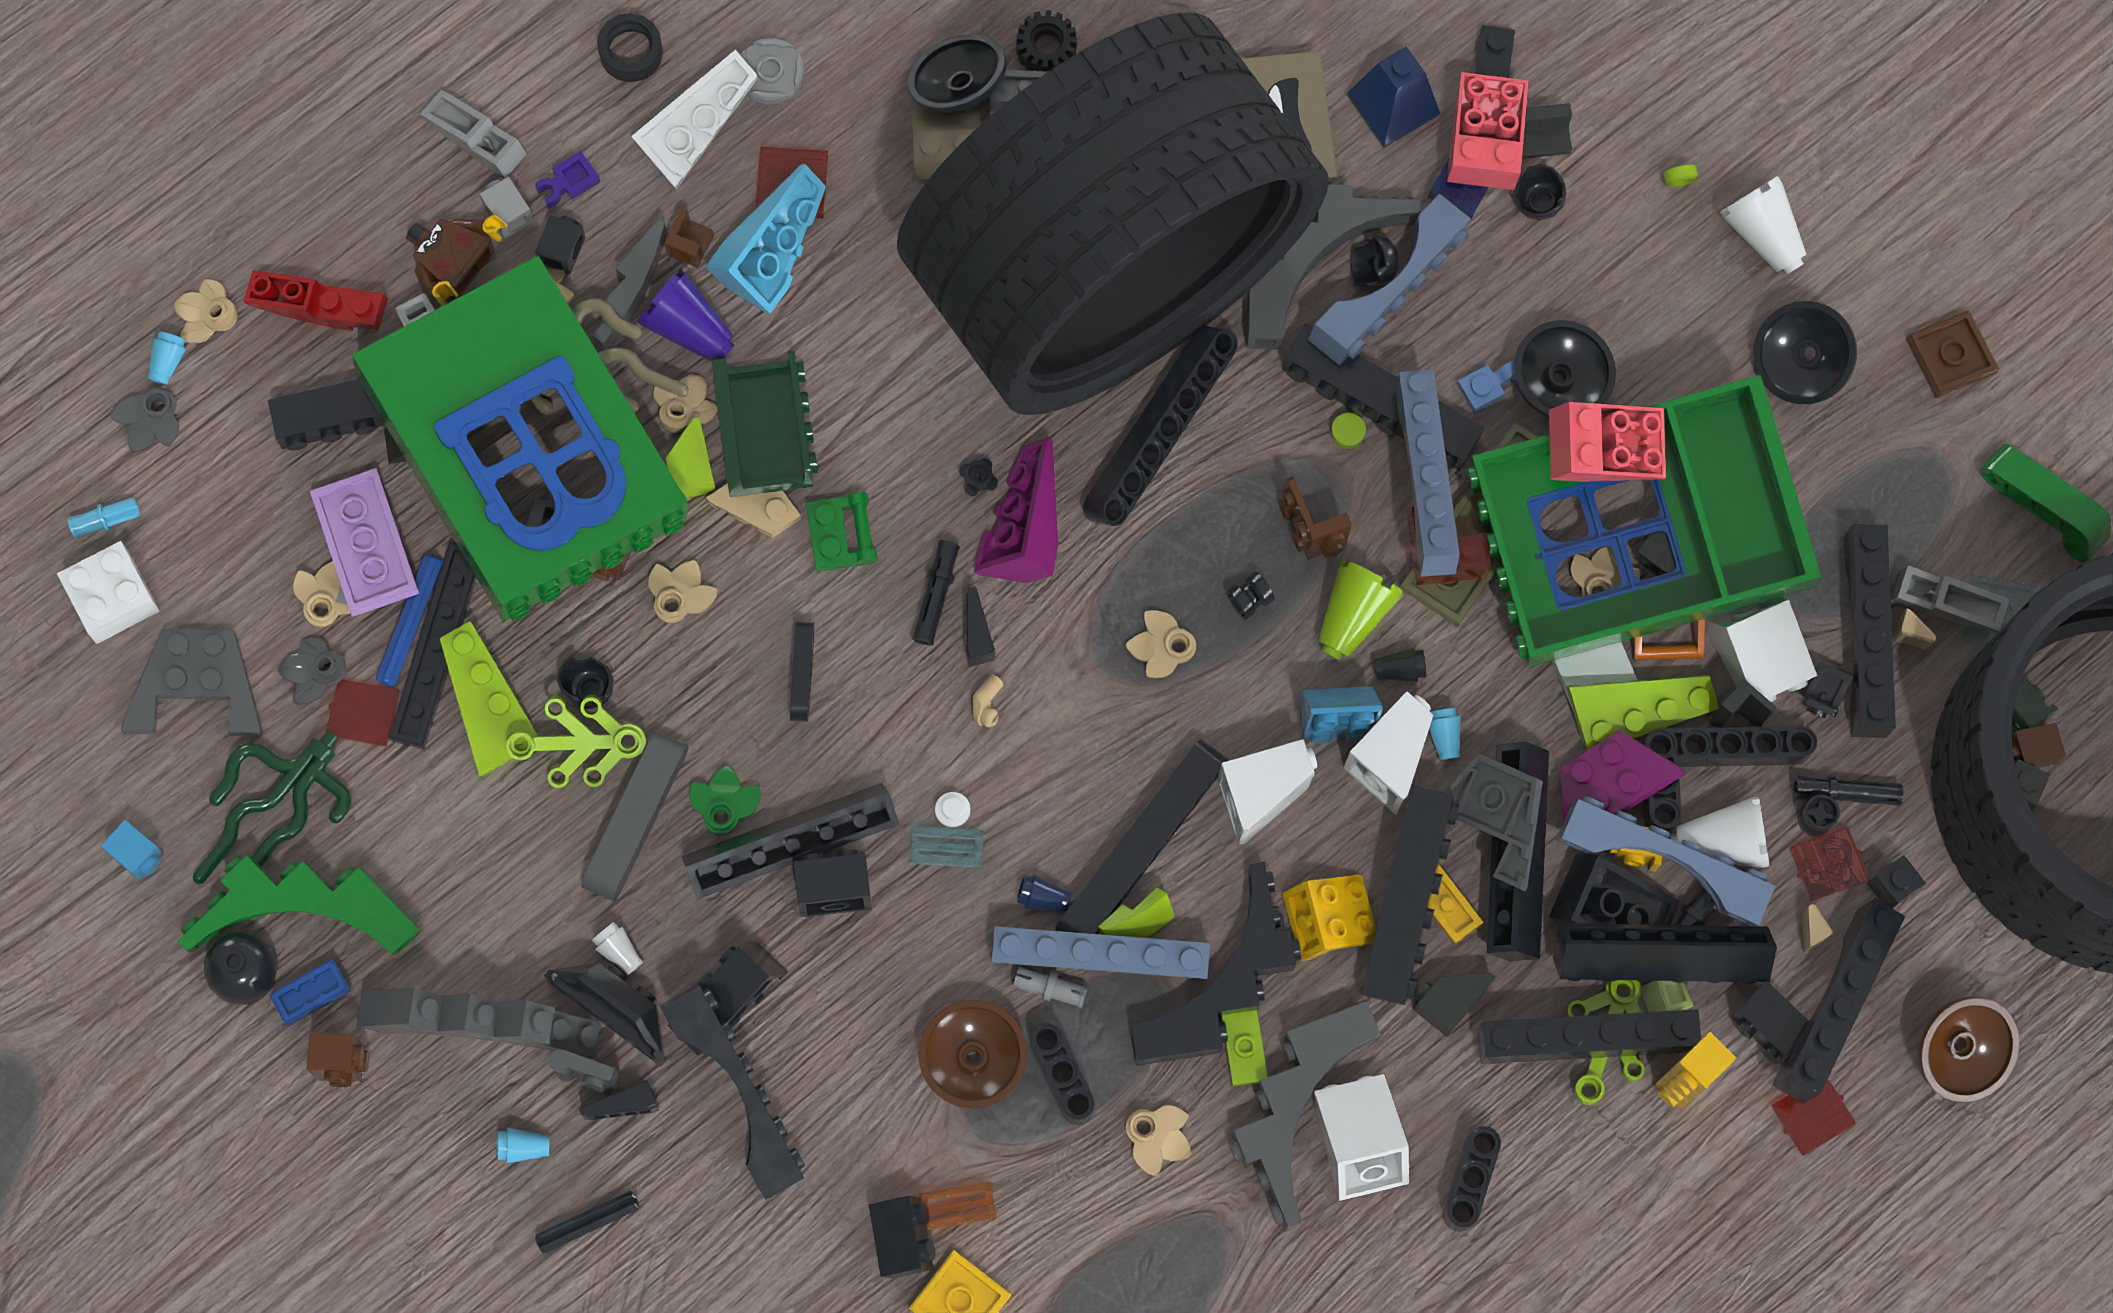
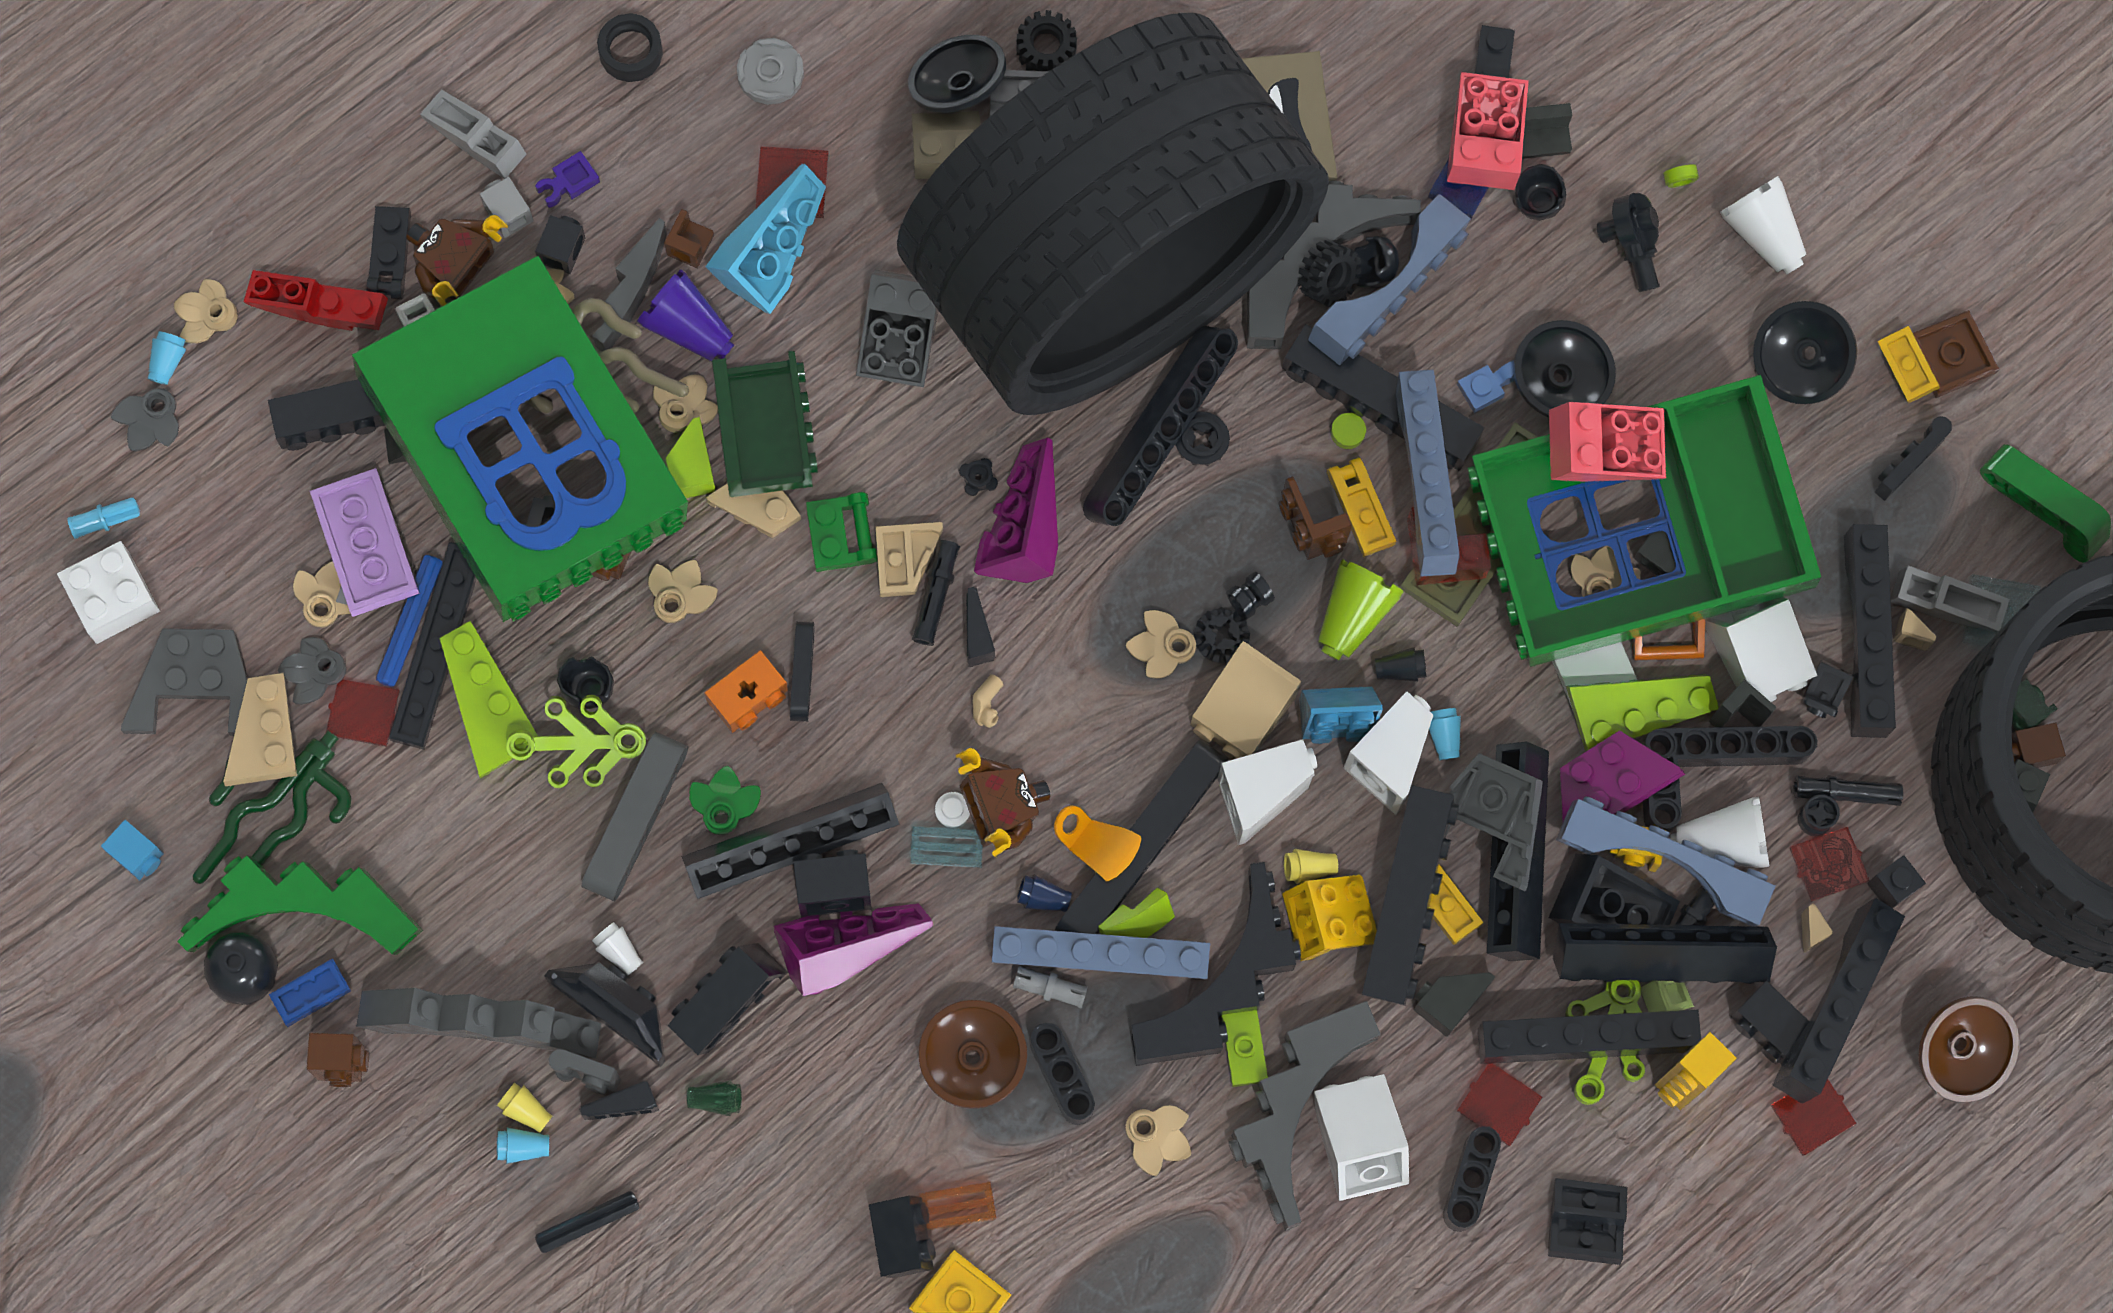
white wing [631,50,758,190] -> none
black arch [659,984,805,1200] -> none
dark blue slope [1347,46,1440,148] -> none
none -> tan wing [223,673,297,786]
none -> black plate [366,206,411,300]
none -> light yellow cone [497,1082,553,1133]
none -> clear green cone [687,1080,742,1116]
none -> orange brick [704,650,788,733]
none -> magenta wedge [774,903,933,996]
none -> dark grey slope [856,270,938,387]
none -> tan wing [876,522,943,597]
none -> reddish brown torso [955,748,1050,857]
none -> light orange piece [1054,805,1141,881]
none -> black gear [1175,412,1230,466]
none -> tan slope [1190,641,1301,760]
none -> black gear [1194,607,1250,663]
none -> light yellow cone [1284,849,1338,884]
none -> black tyre [1298,240,1361,307]
none -> yellow plate [1327,457,1397,557]
none -> clear red piece [1457,1064,1542,1147]
none -> black slope [1548,1178,1628,1265]
none -> black pin [1597,193,1660,292]
none -> black plate [1875,416,1952,501]
none -> yellow plate [1877,326,1940,403]

